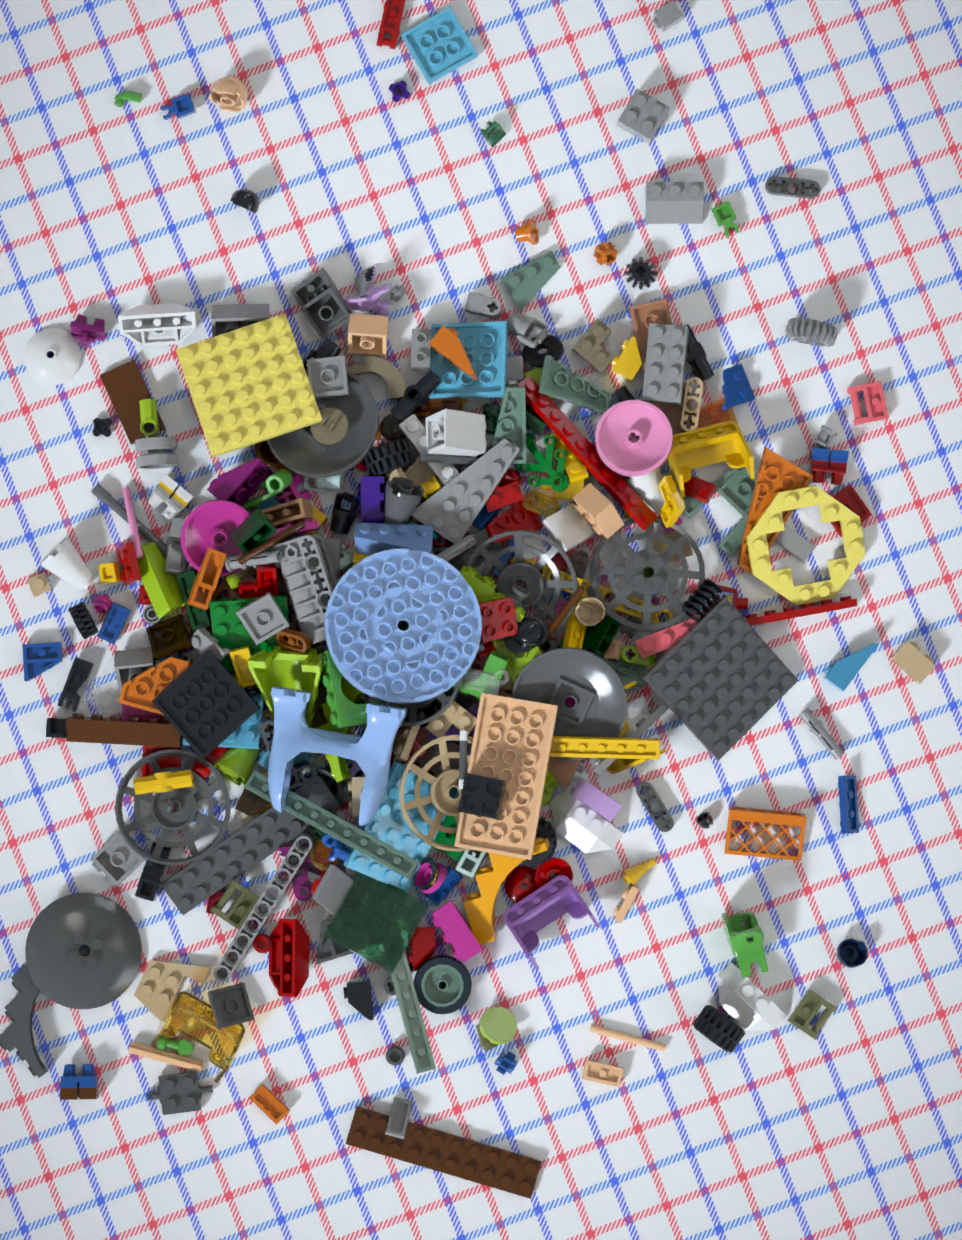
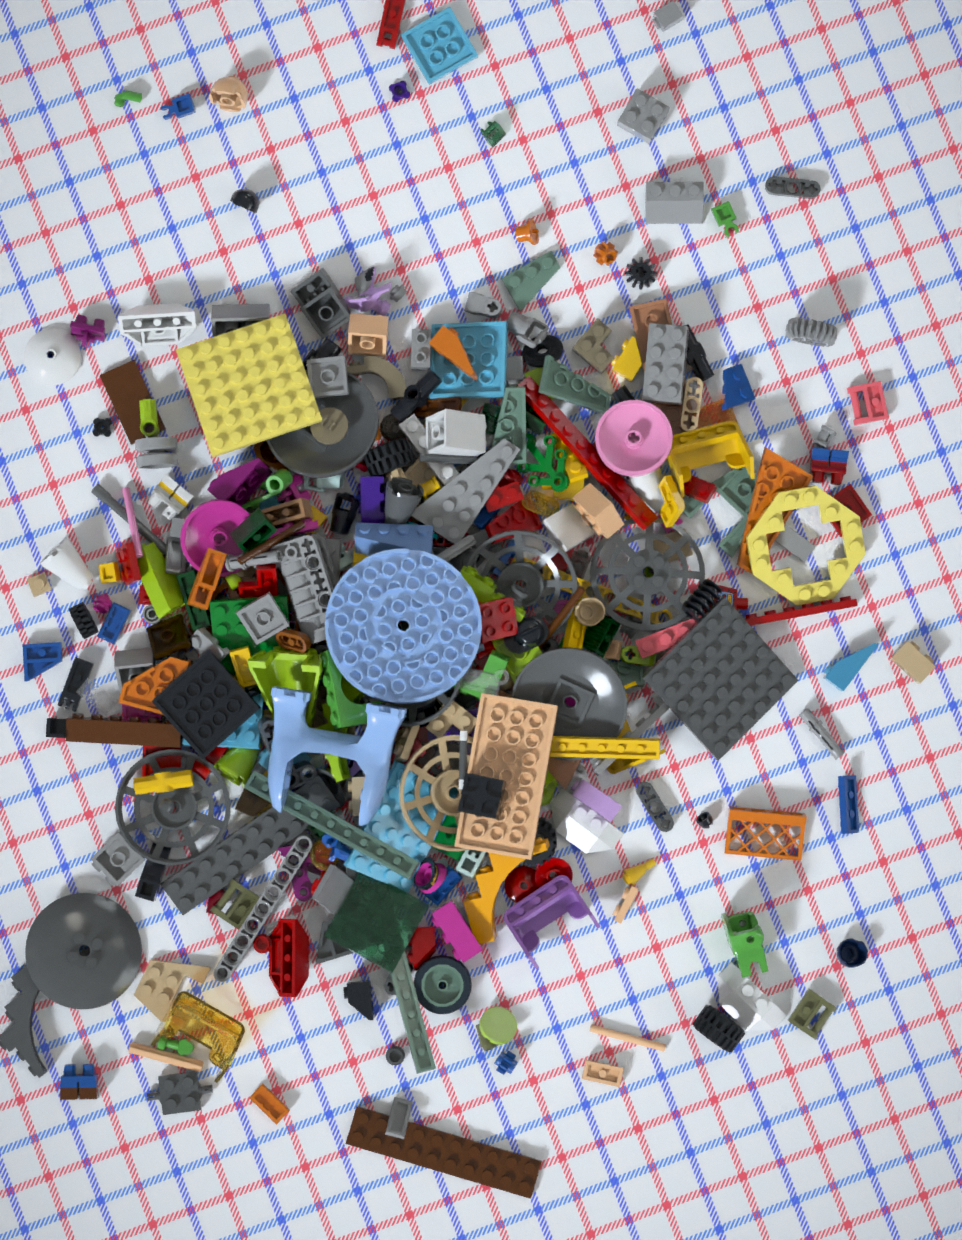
dark grey plate [207,983,255,1029] -> none

